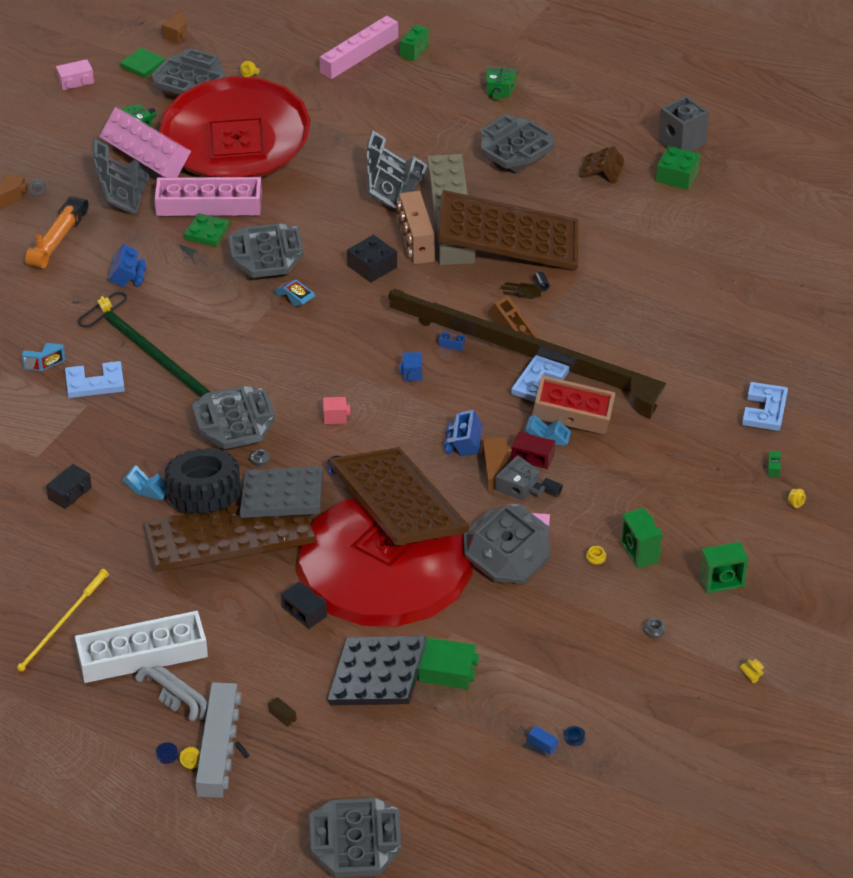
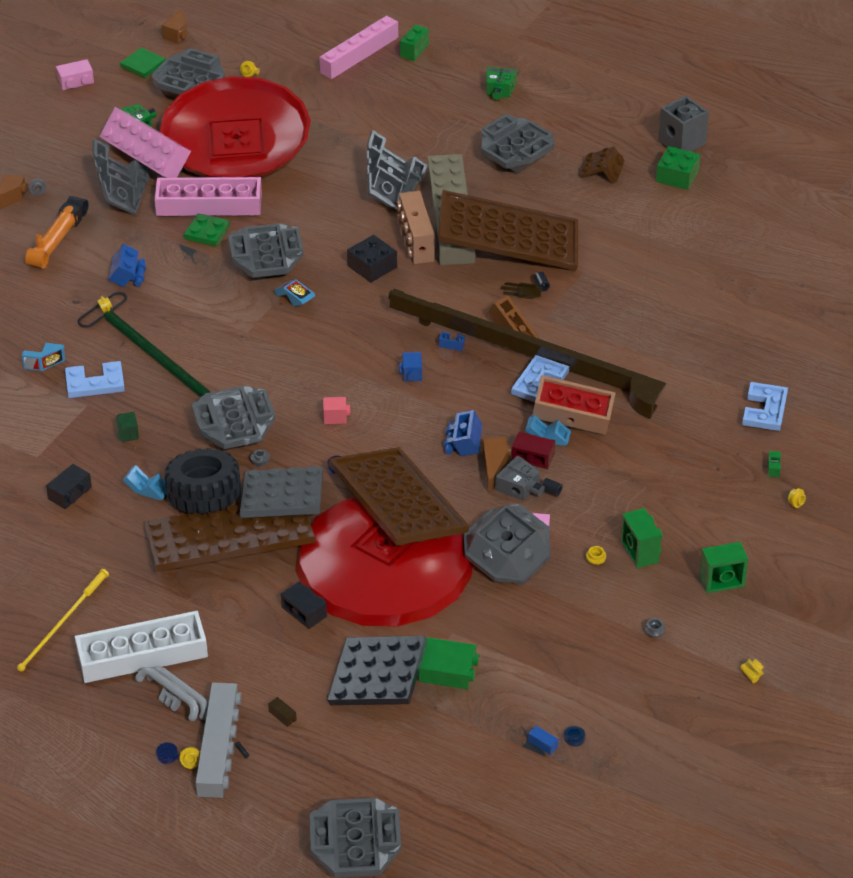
none -> dark green piece [115,412,139,442]

